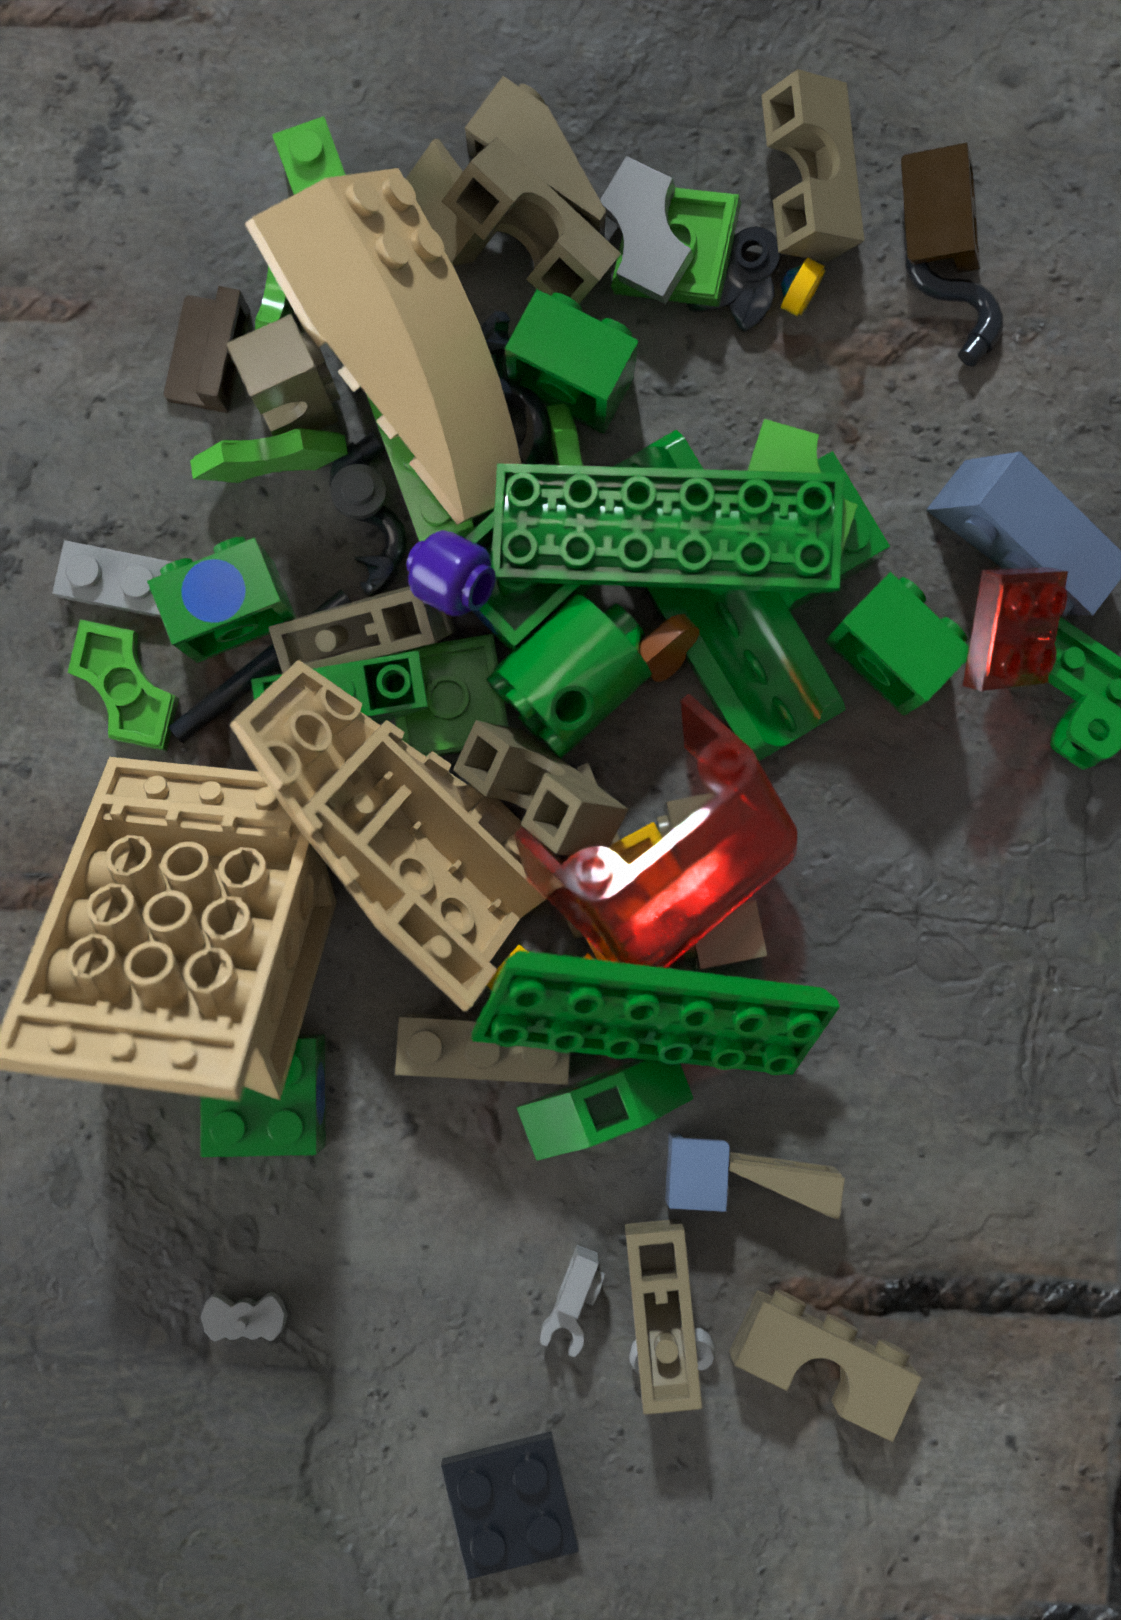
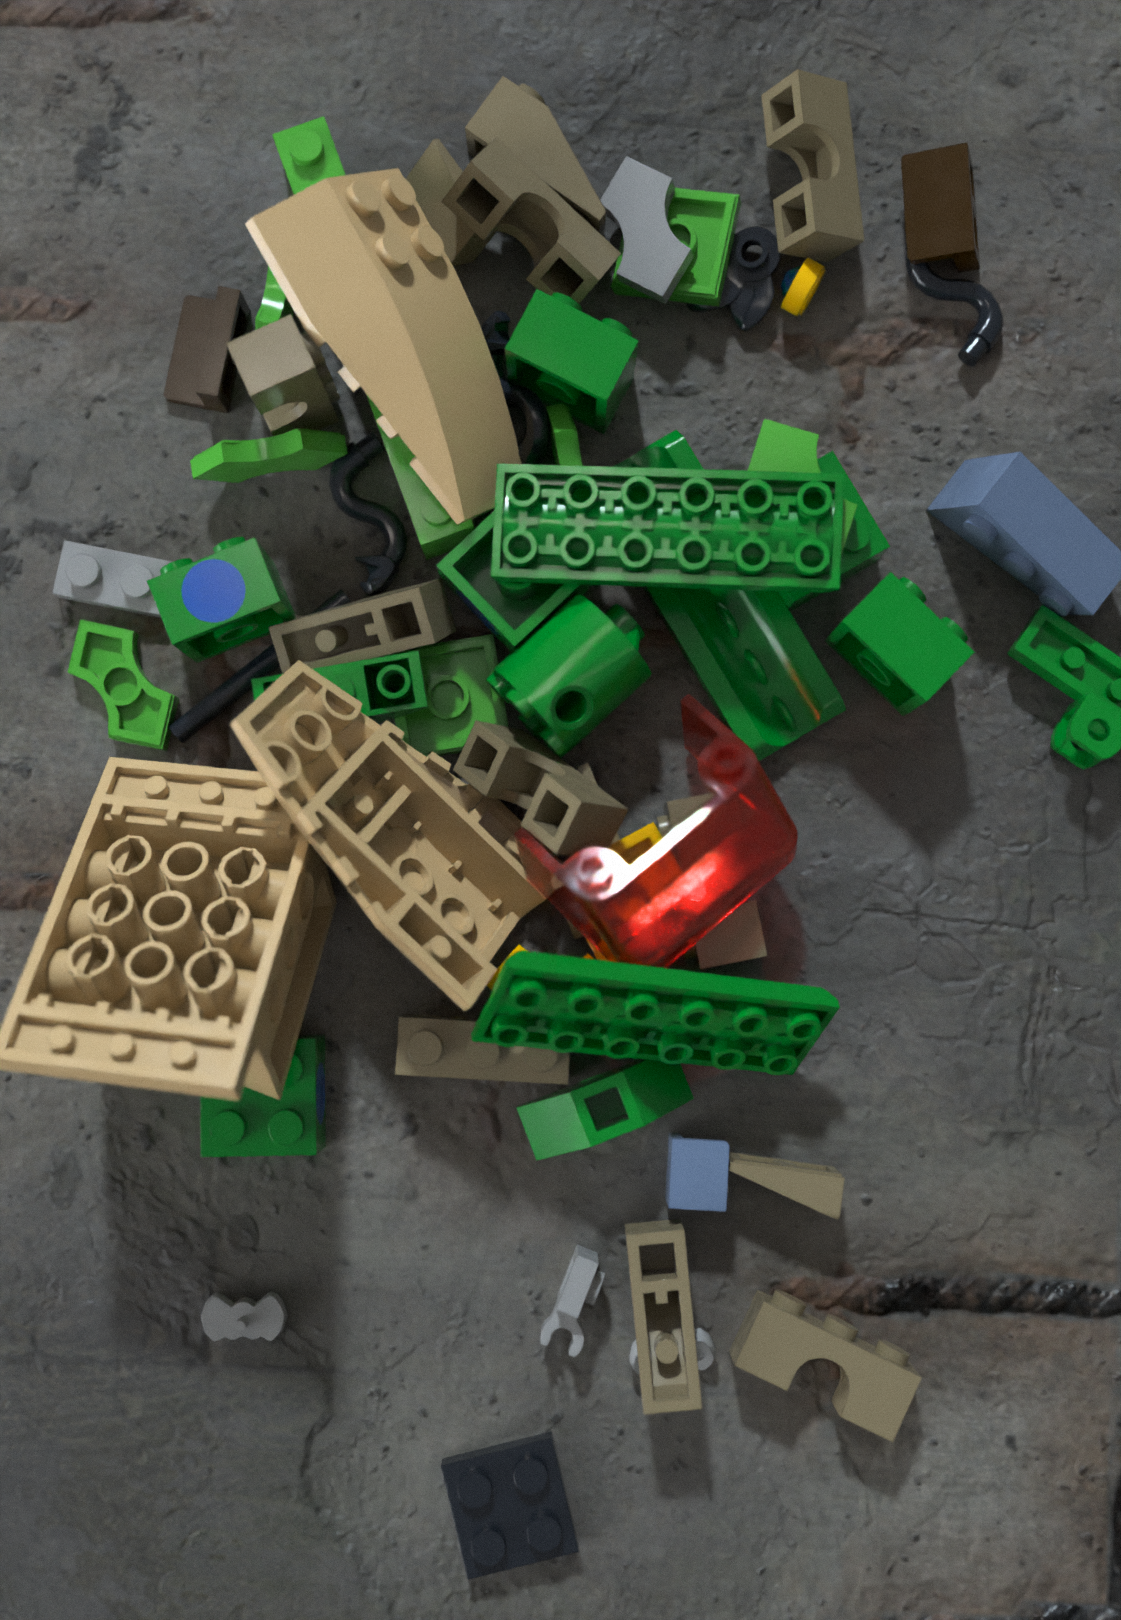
dark grey plate [330,464,387,519] -> none
dark purple head [406,530,496,616] -> none
dark orange tile [638,614,699,682] -> none
clear red plate [963,567,1068,691] -> none

